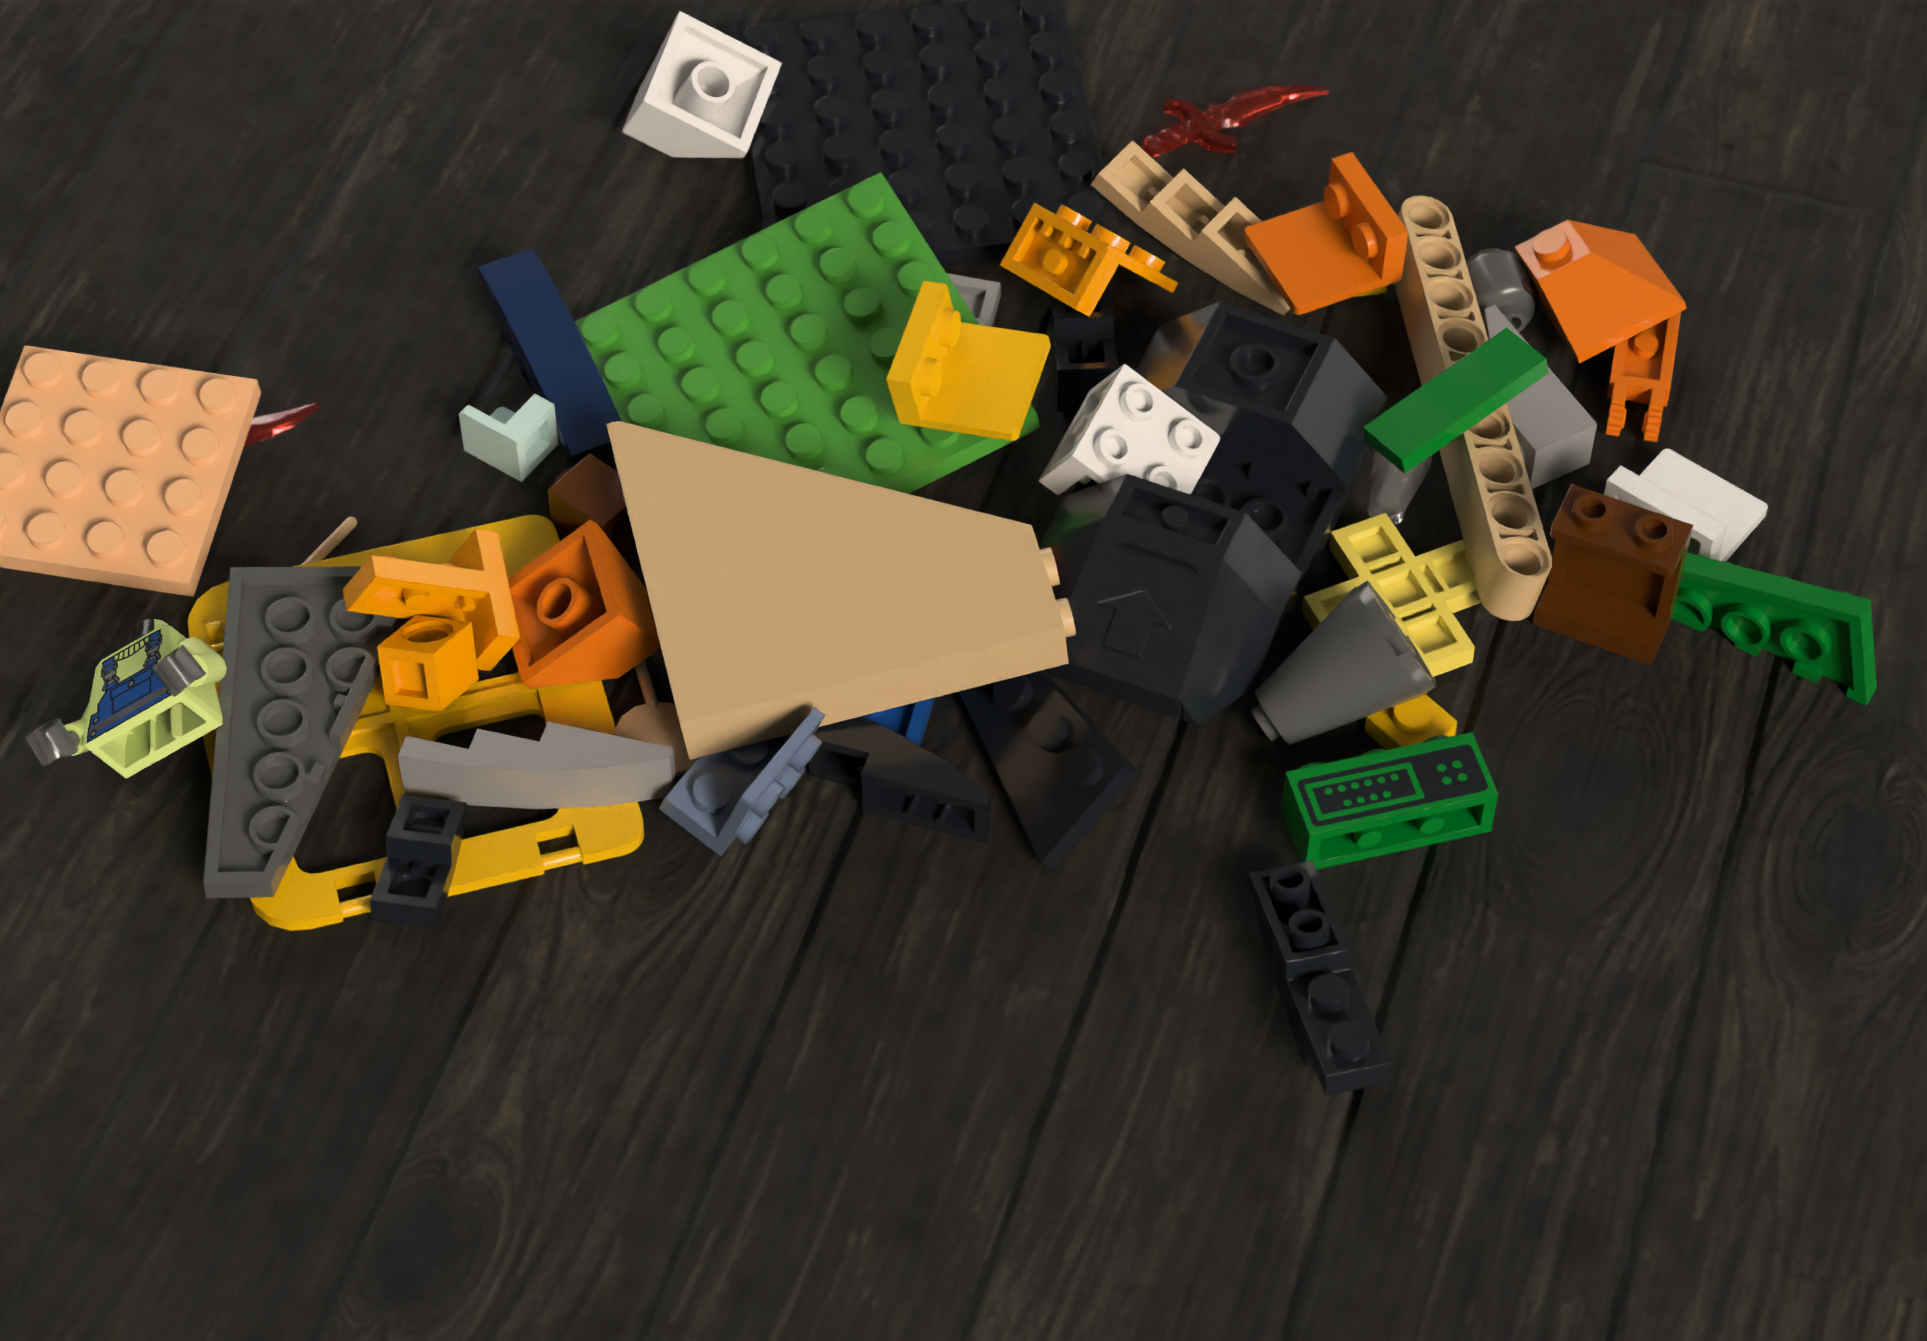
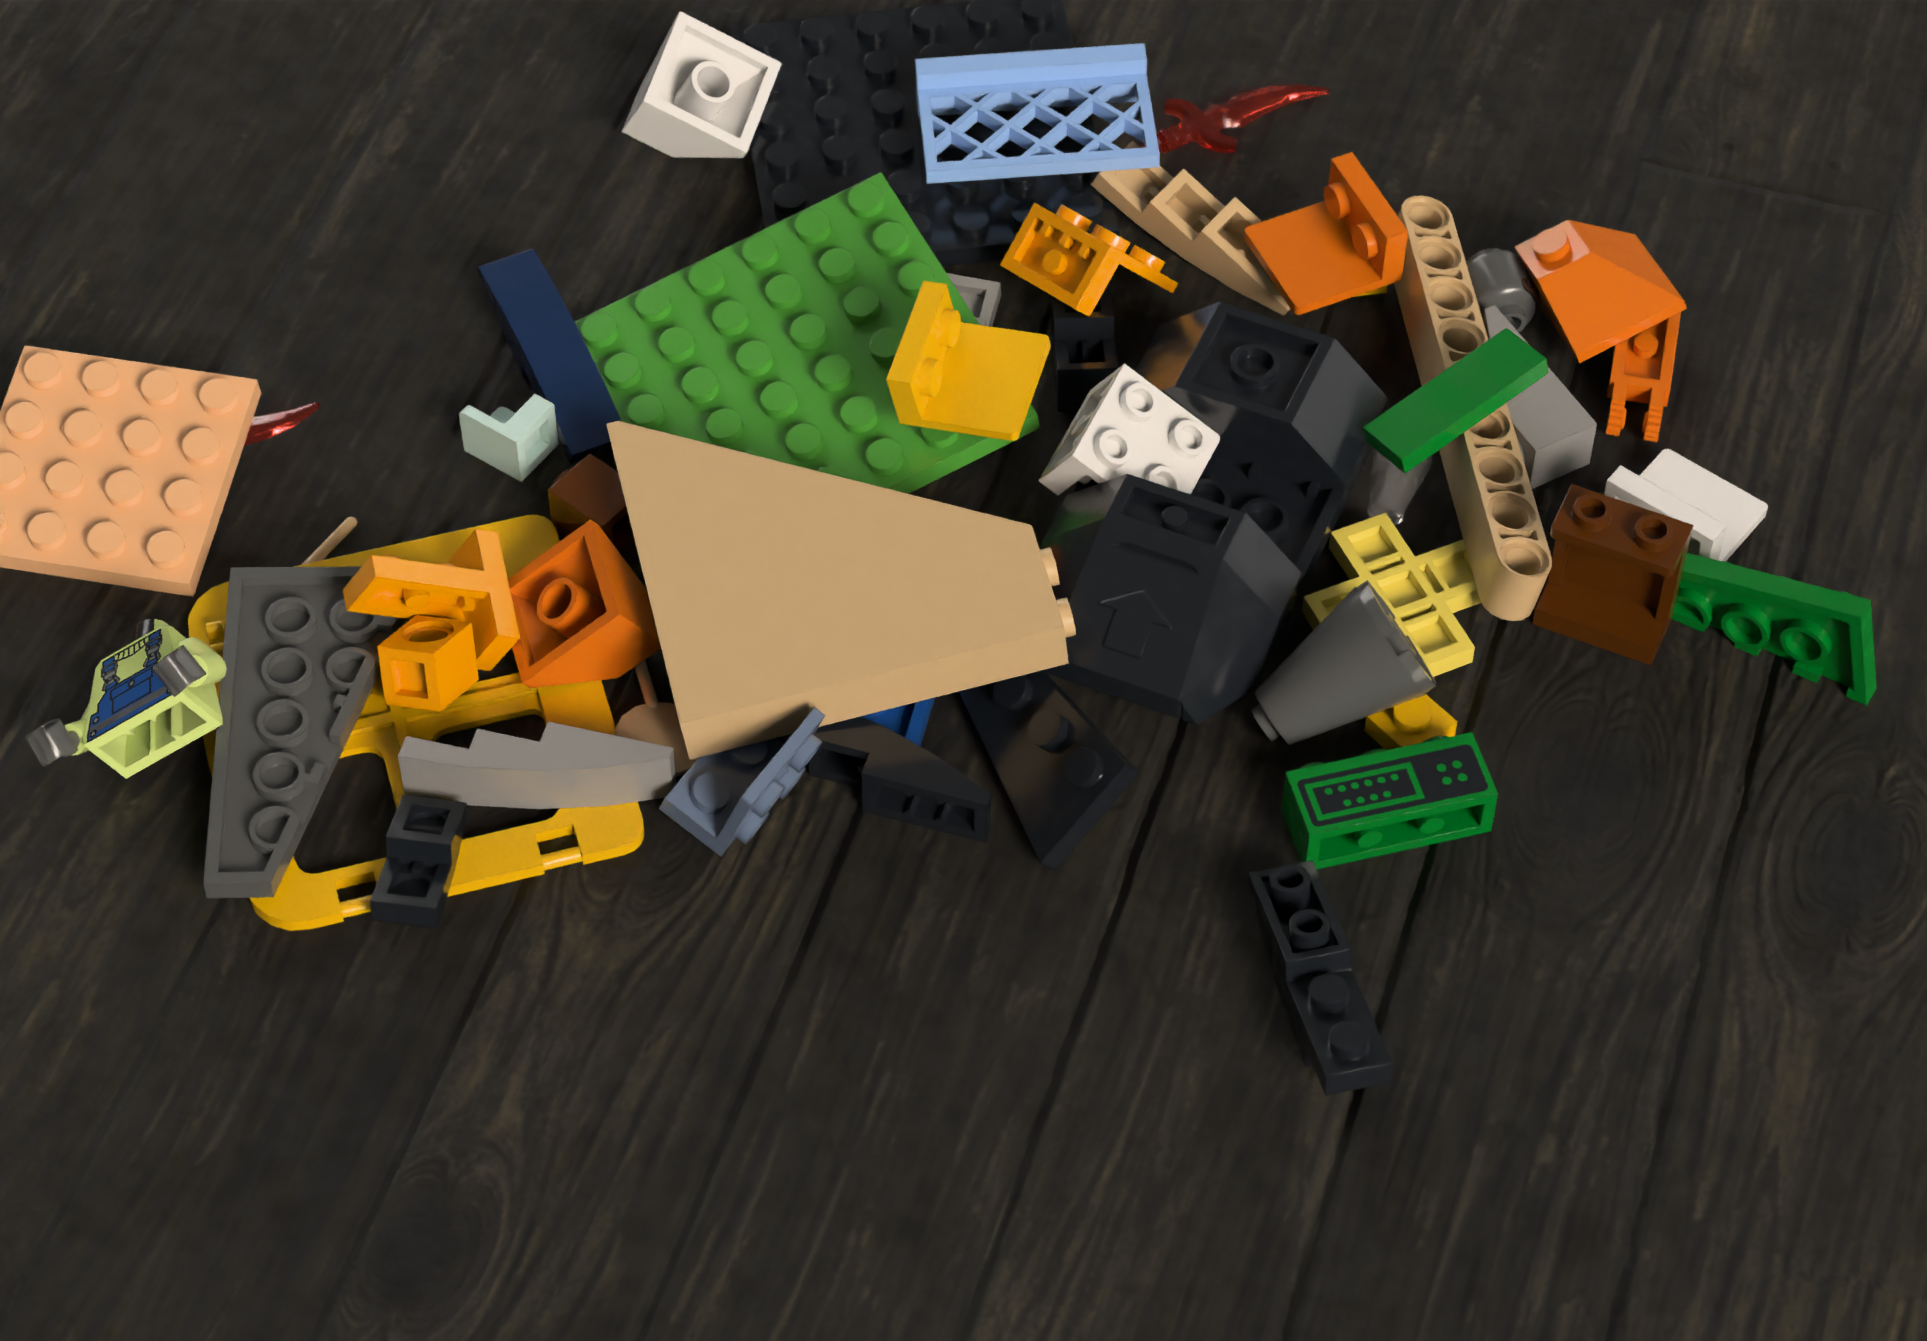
none -> light blue fence [915,43,1160,184]

